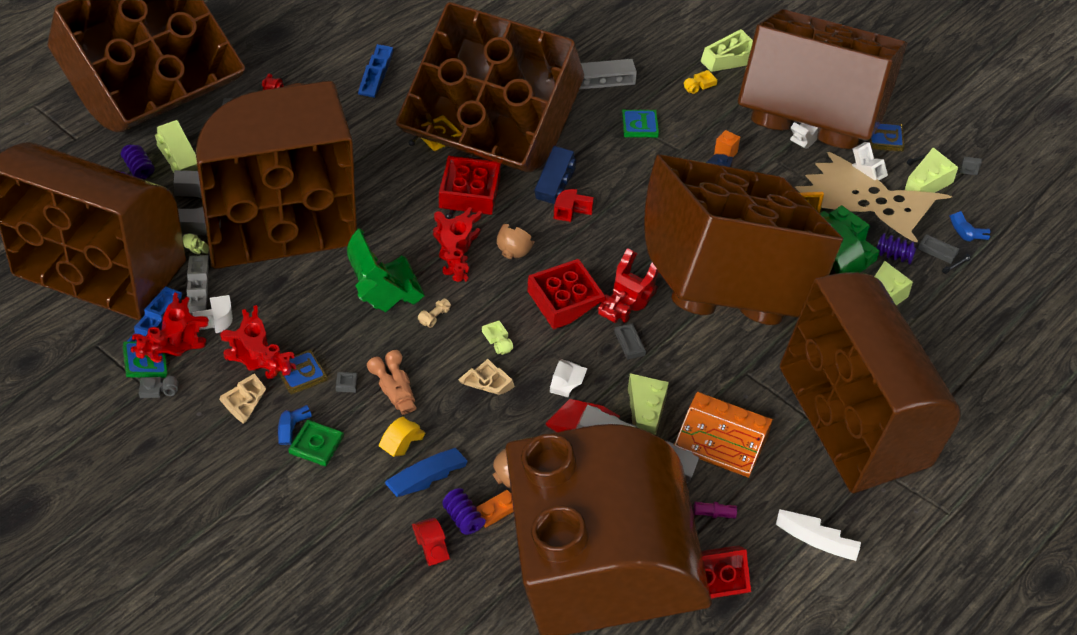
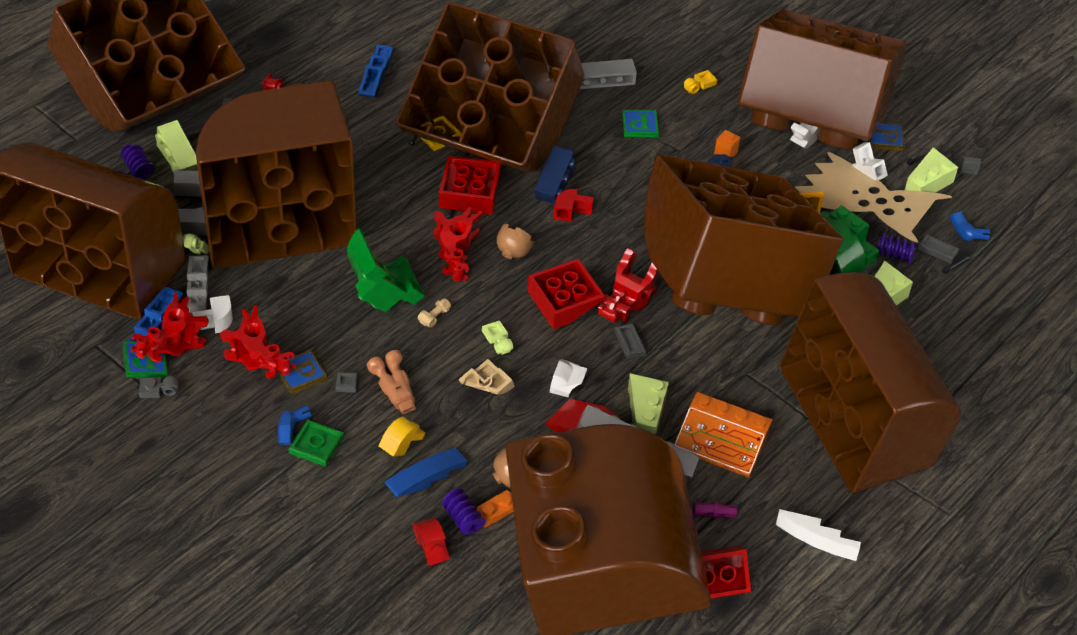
tan slope [219,373,266,424] -> none
yellowish green wedge [701,29,753,72] -> none

